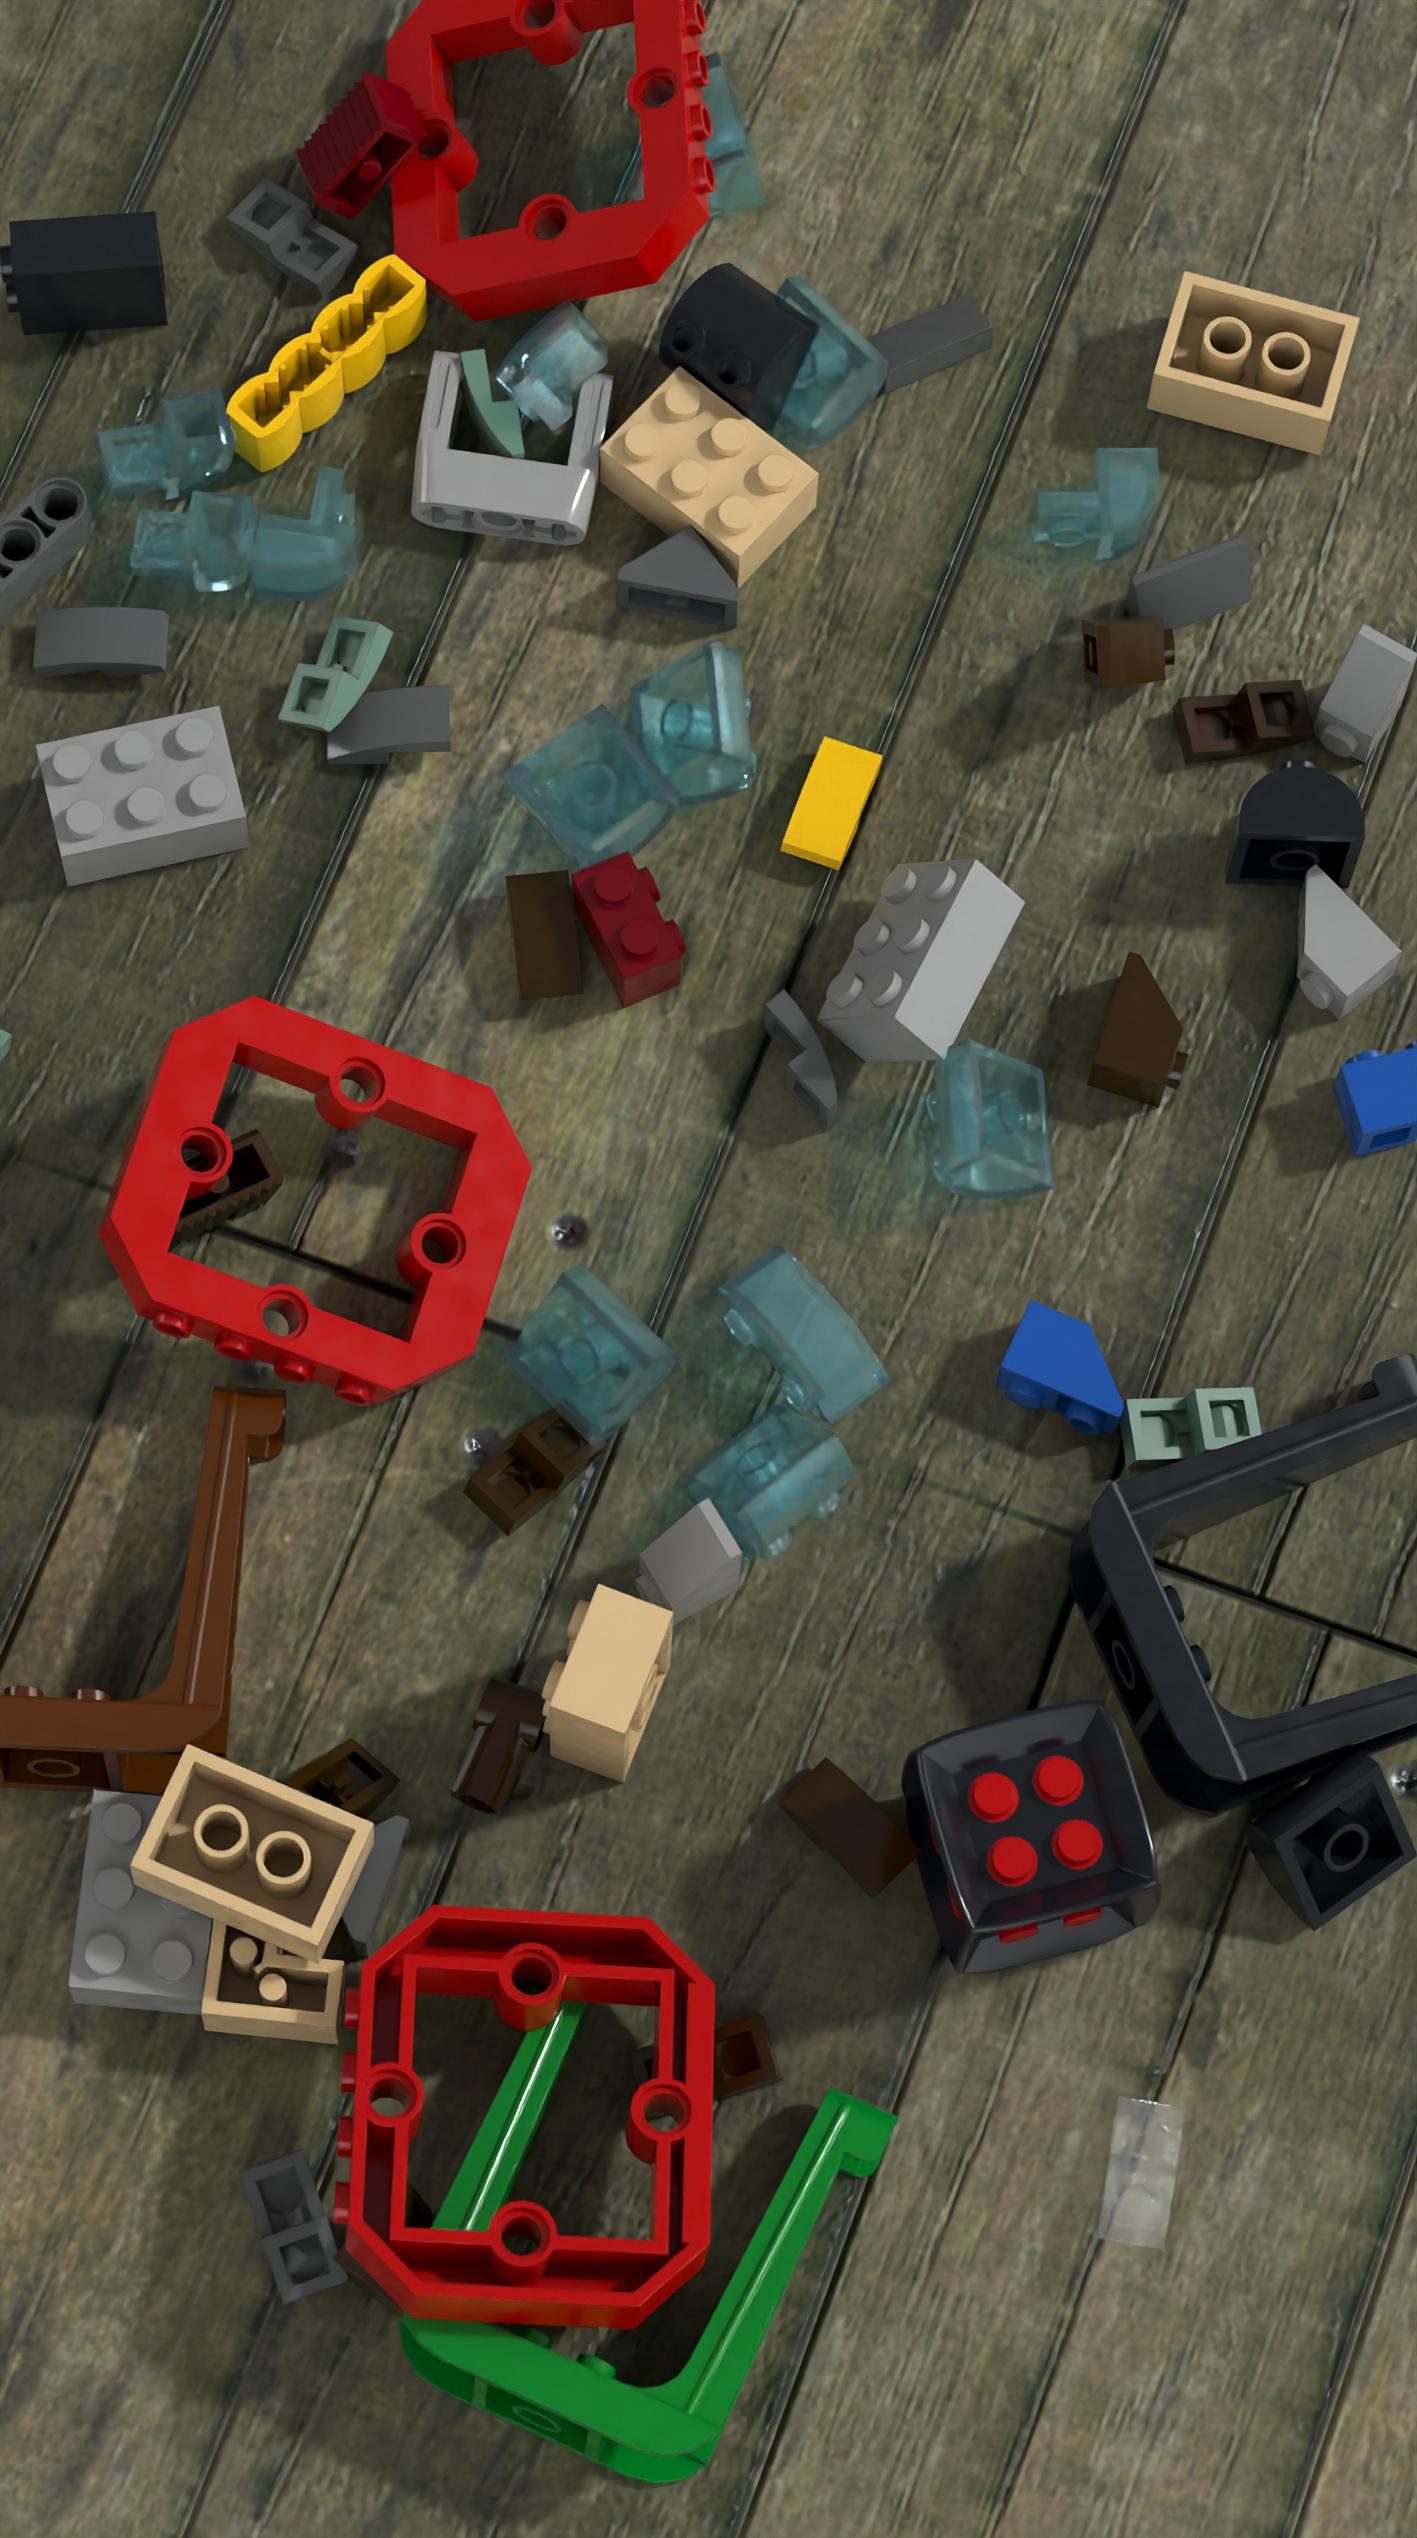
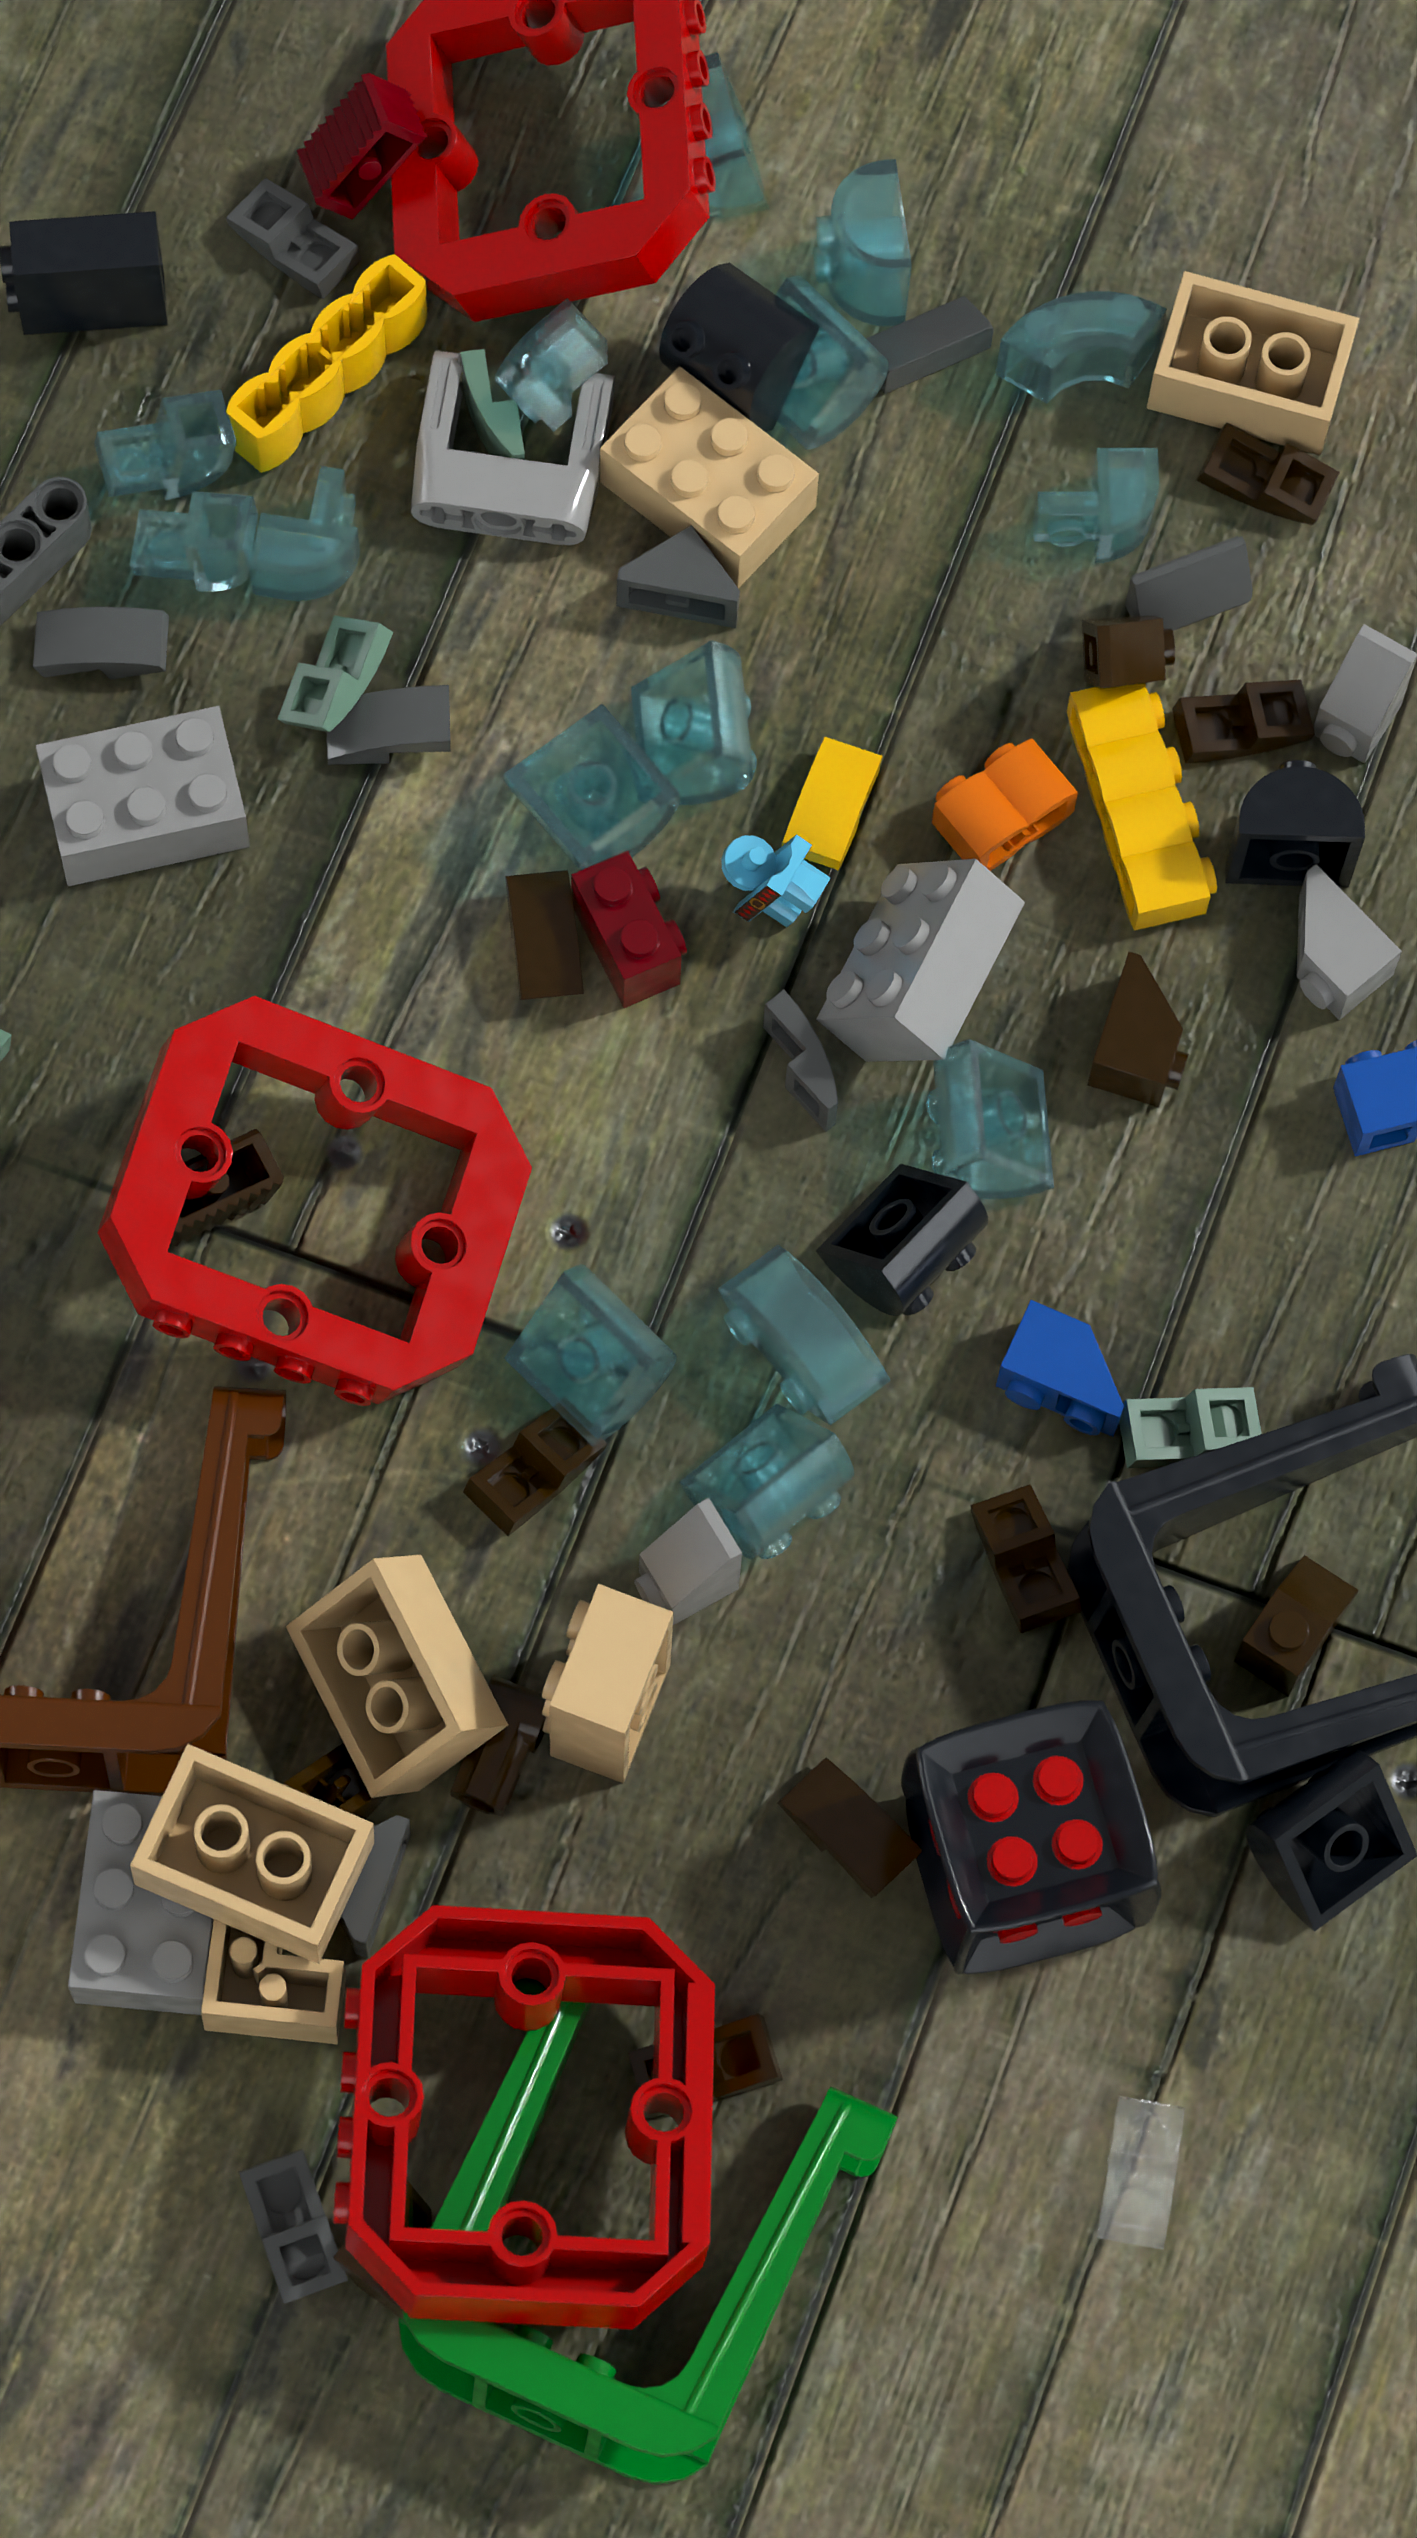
none -> tan brick [285,1555,508,1798]
none -> medium azure hips [721,835,830,927]
none -> clear light blue brick [813,159,912,326]
none -> black brick [816,1164,988,1316]
none -> orange brick [932,738,1078,871]
none -> dark brown slope [970,1484,1081,1633]
none -> clear light blue brick [996,291,1167,404]
none -> yellow brick [1067,683,1217,931]
none -> dark brown slope [1196,423,1340,525]
none -> dark brown slope [1234,1555,1359,1697]

